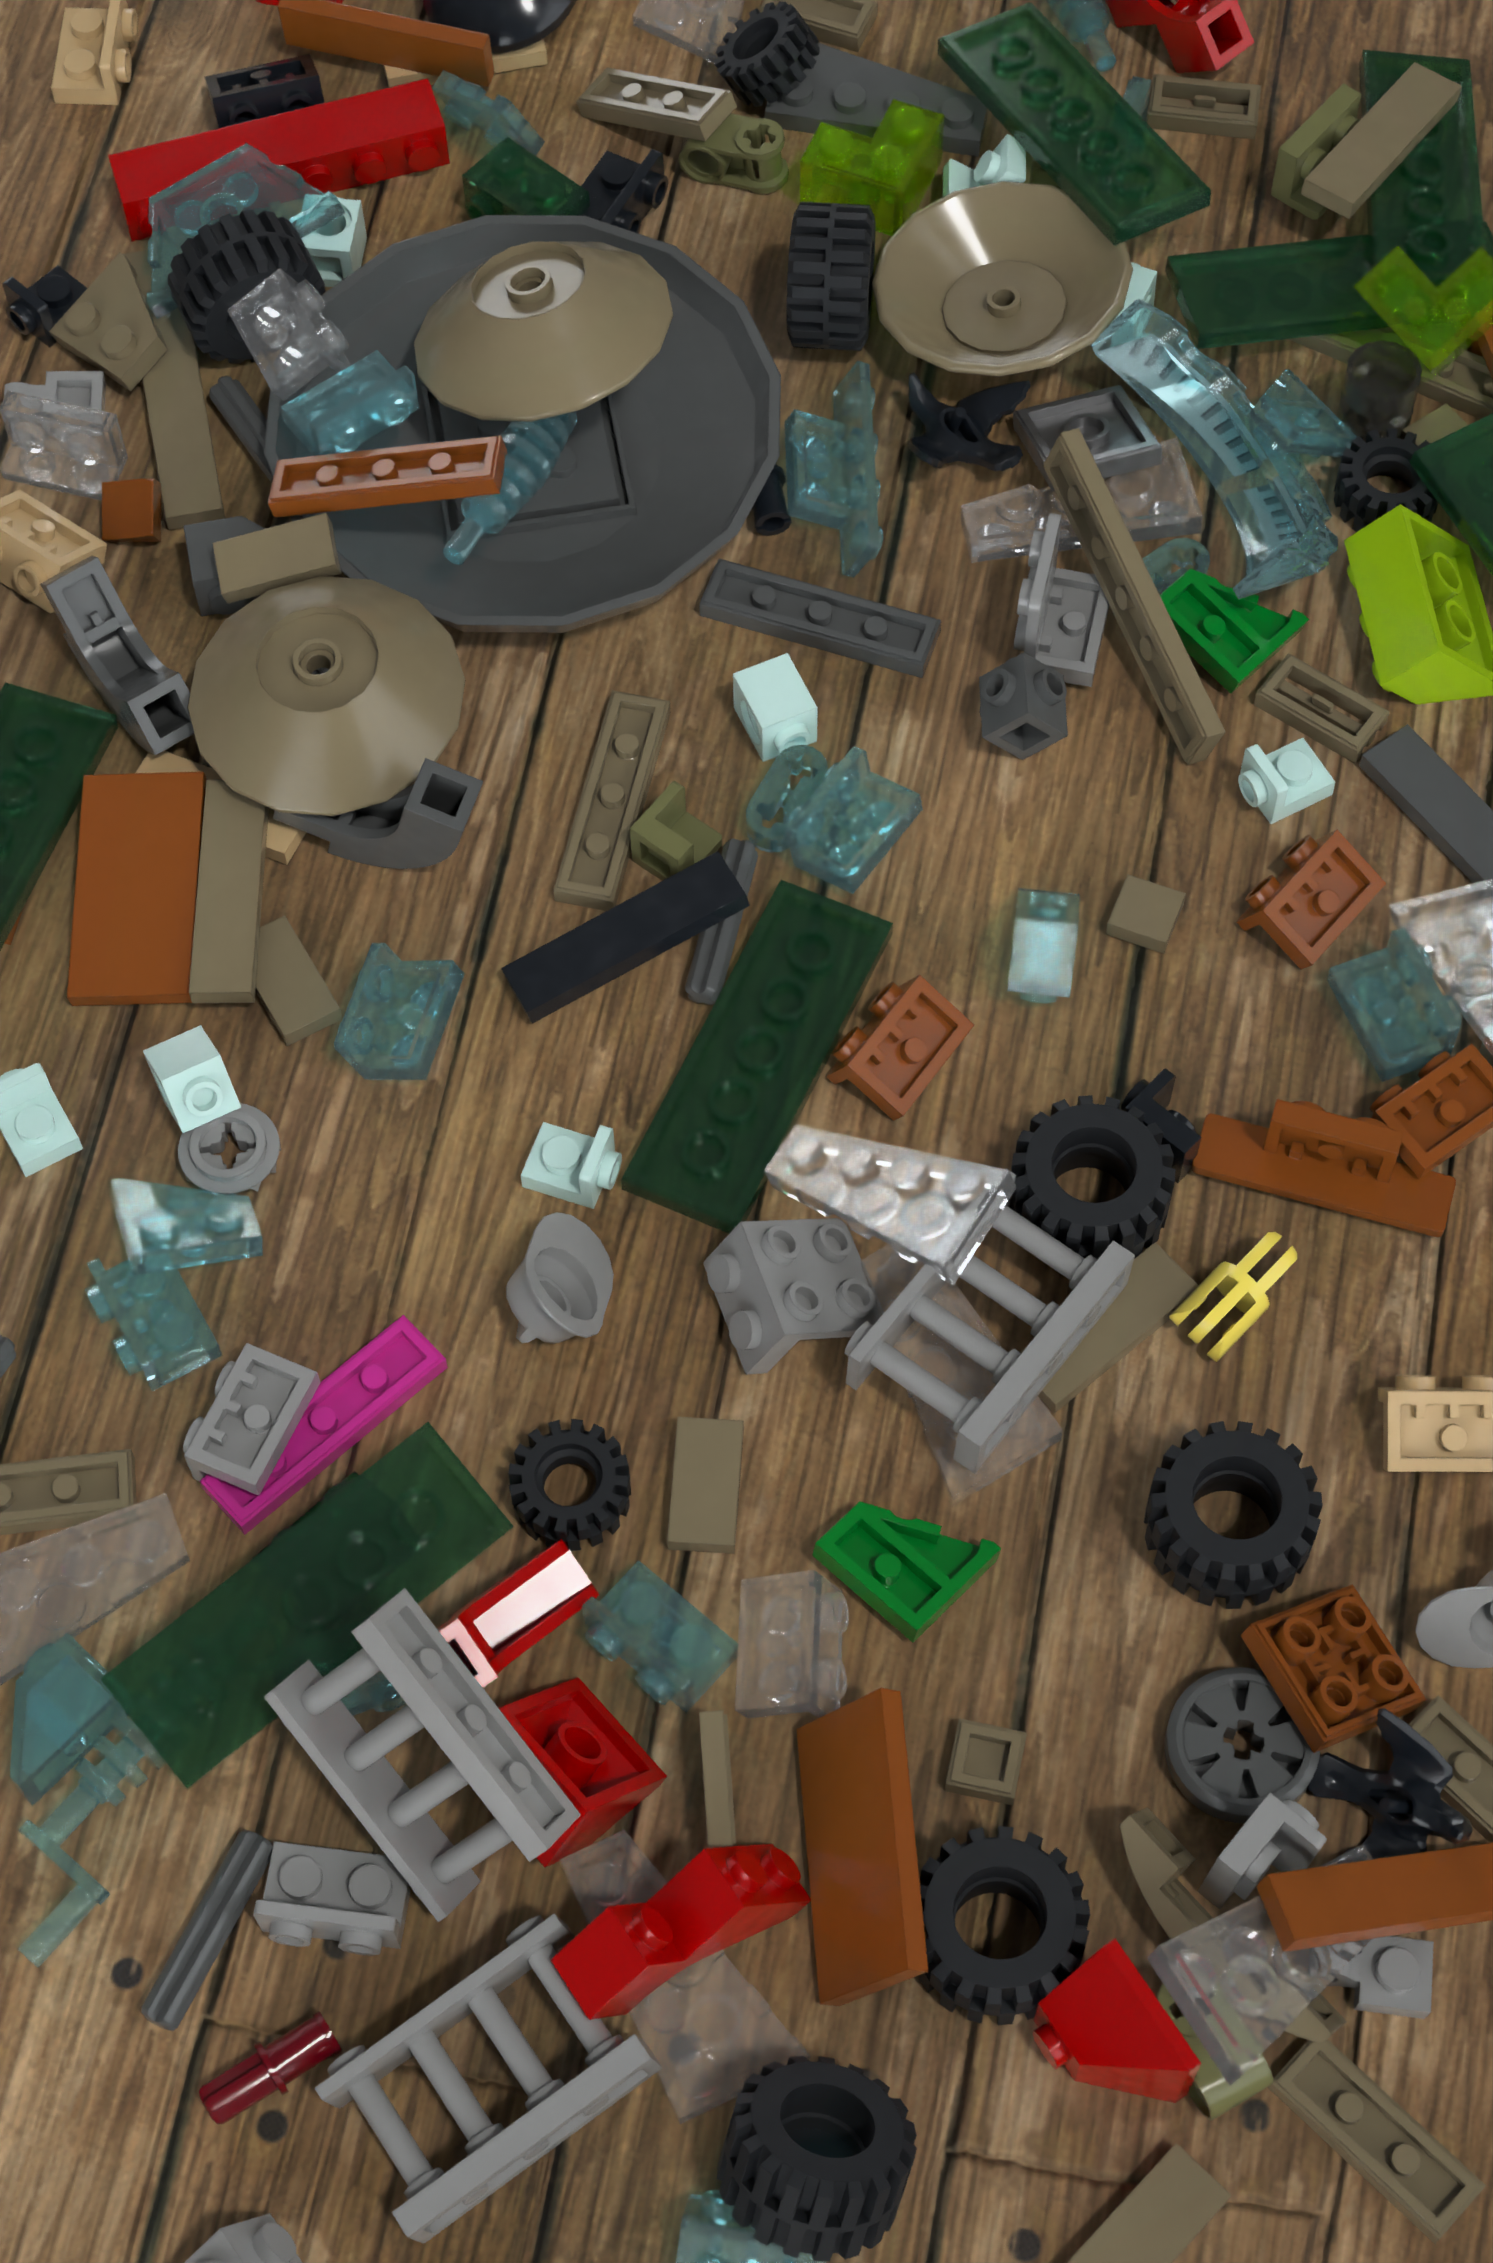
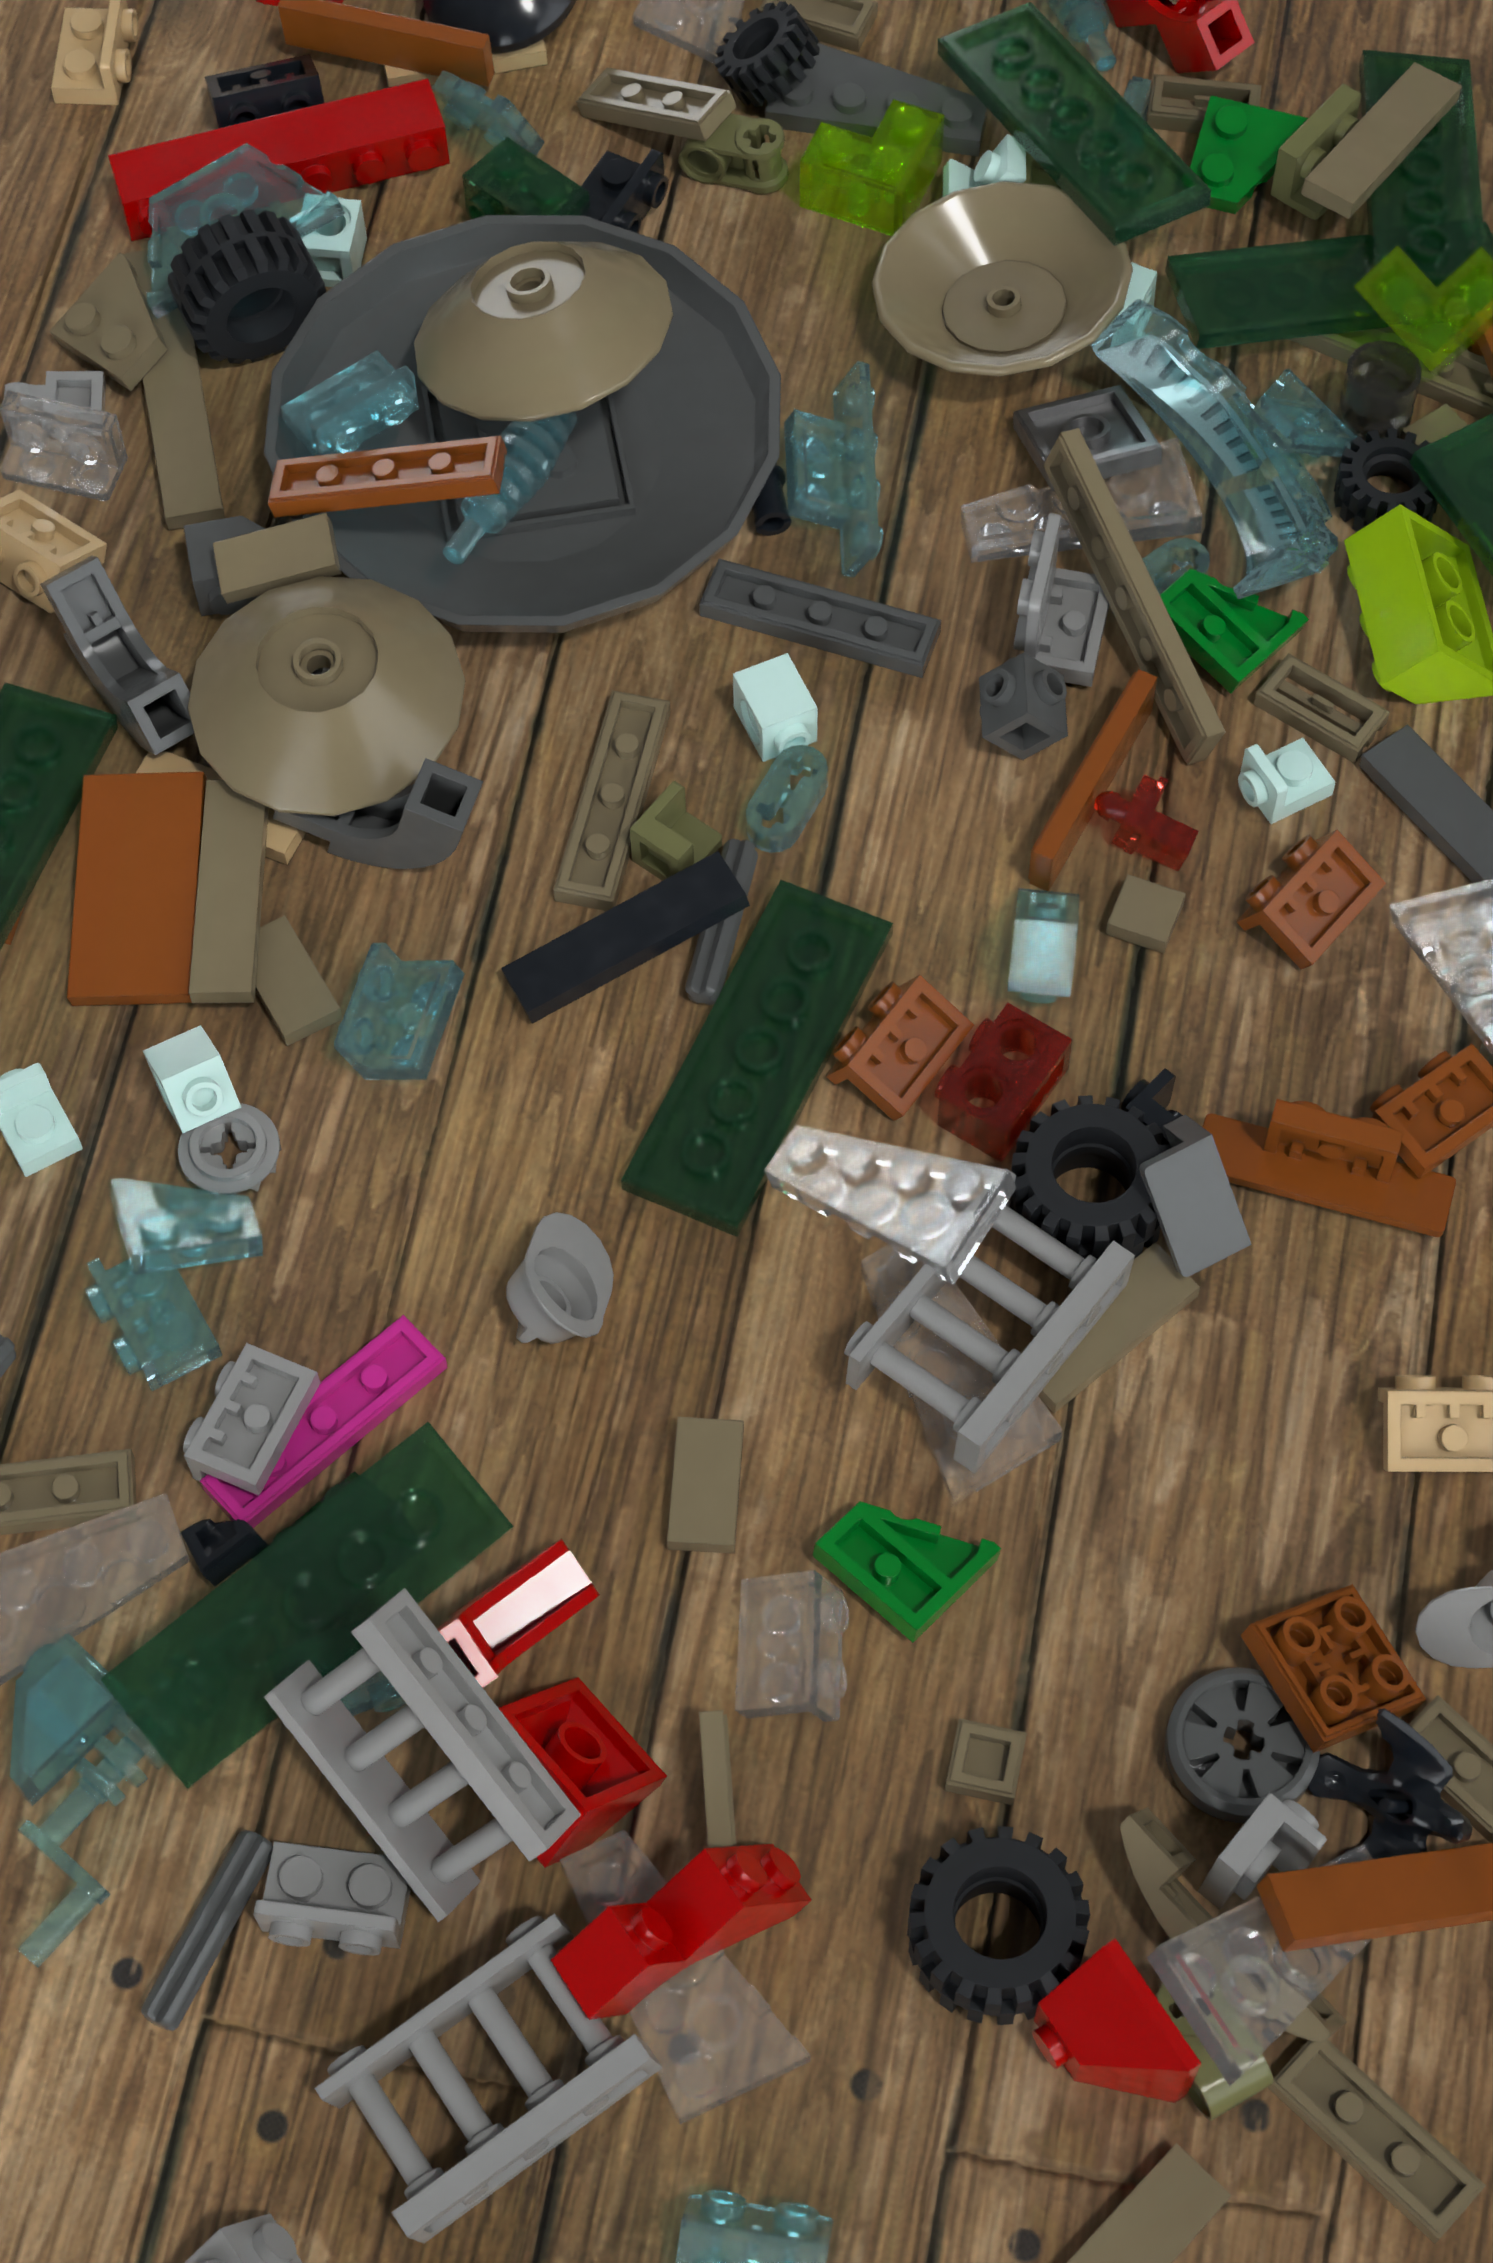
black bracket [2,265,87,348] -> none
dark orange slope [102,478,161,542] -> none
dark red axle [199,2011,342,2125] -> none
dark grey axle [209,376,273,484] -> none
clear bracket [227,268,354,401] -> none
black tyre [508,1419,631,1551] -> none
light aqua bracket [520,1122,622,1209] -> none
clear light blue bracket [582,1560,740,1713] -> none
light grey bracket [703,1218,883,1375] -> none
black tyre [717,2056,917,2261] -> none
clear light blue bracket [785,746,923,894] -> none
black tyre [786,202,875,351] -> none
dark orange tile [797,1688,928,2006] -> none
black animal [906,372,1031,471] -> none
black tyre [1144,1421,1323,1609] -> none
light yellow arm [1169,1232,1297,1362] -> none
light grey plate [1305,1936,1434,2019] -> none
clear light blue bracket [1327,927,1461,1082] -> none
none -> black tile [181,1519,269,1586]
none -> clear red brick [934,1003,1073,1163]
none -> dark orange tile [1028,669,1158,892]
none -> clear red piece [1094,774,1199,872]
none -> dark grey panel [1139,1114,1252,1277]
none -> green wing [1182,95,1308,214]

